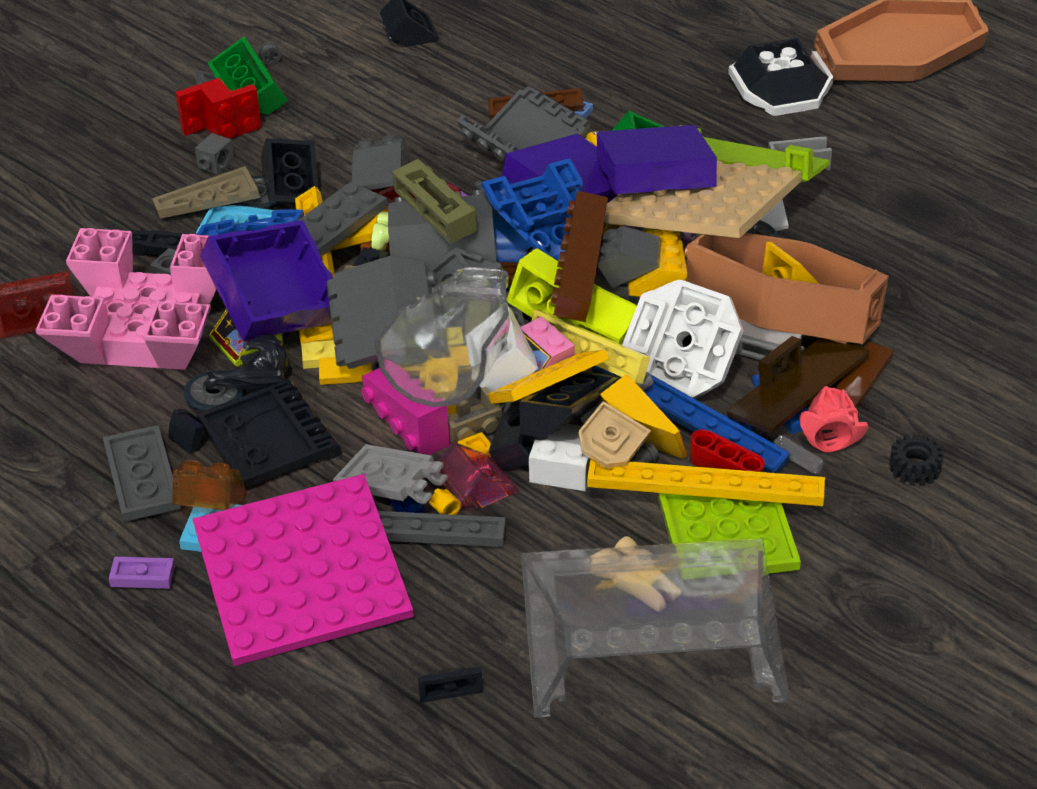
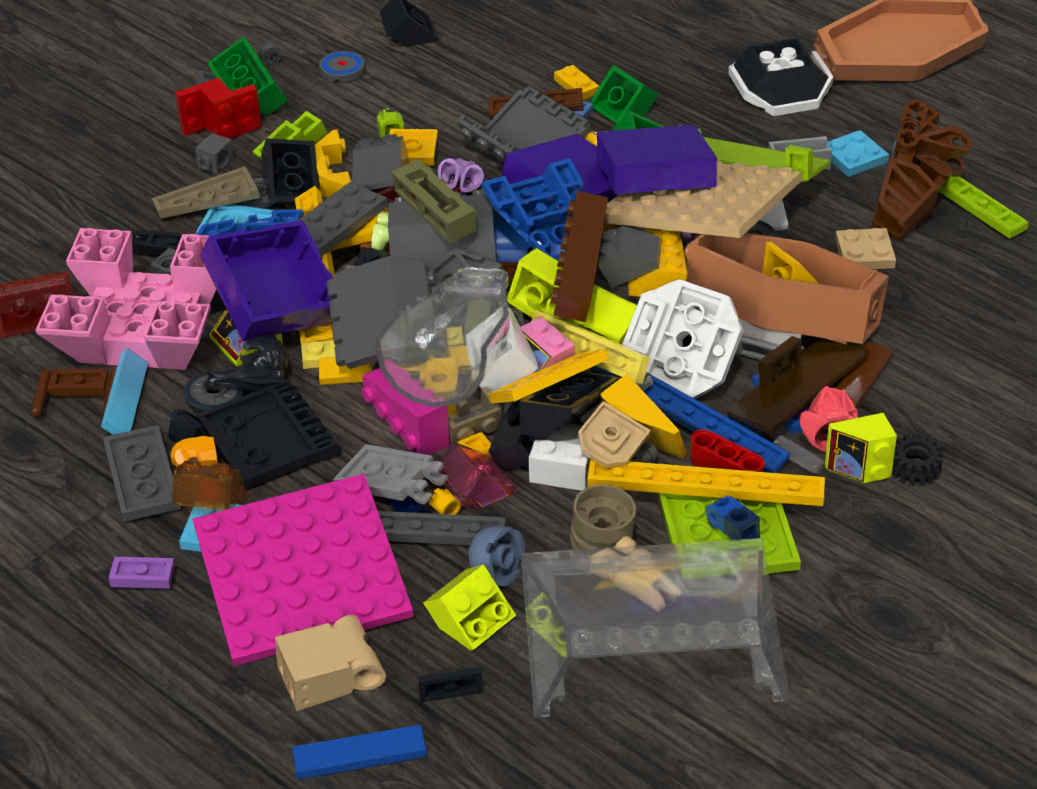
none -> reddish brown plate [31,369,116,417]
none -> medium azure tile [101,348,148,435]
none -> light orange rock [170,436,219,471]
none -> lime slope [252,111,328,159]
none -> tan piece [275,615,386,711]
none -> blue tile [292,725,427,780]
none -> yellow slope [315,130,352,198]
none -> dark grey tile [319,51,365,83]
none -> lime rock [377,108,404,138]
none -> yellow plate [389,129,438,166]
none -> neon yellow slope [423,564,516,651]
none -> lavender piece [438,158,484,192]
none -> sand blue cylinder [468,525,525,587]
none -> yellow plate [554,65,599,100]
none -> dark tan wheel [570,484,636,564]
none -> green slope [589,65,659,124]
none -> dark blue leg [705,495,760,551]
none -> neon yellow slope [824,413,897,483]
none -> medium azure plate [826,130,889,177]
none -> tan plate [835,228,896,269]
none -> reddish brown piece [872,99,972,240]
none -> lime plate [938,176,1029,239]

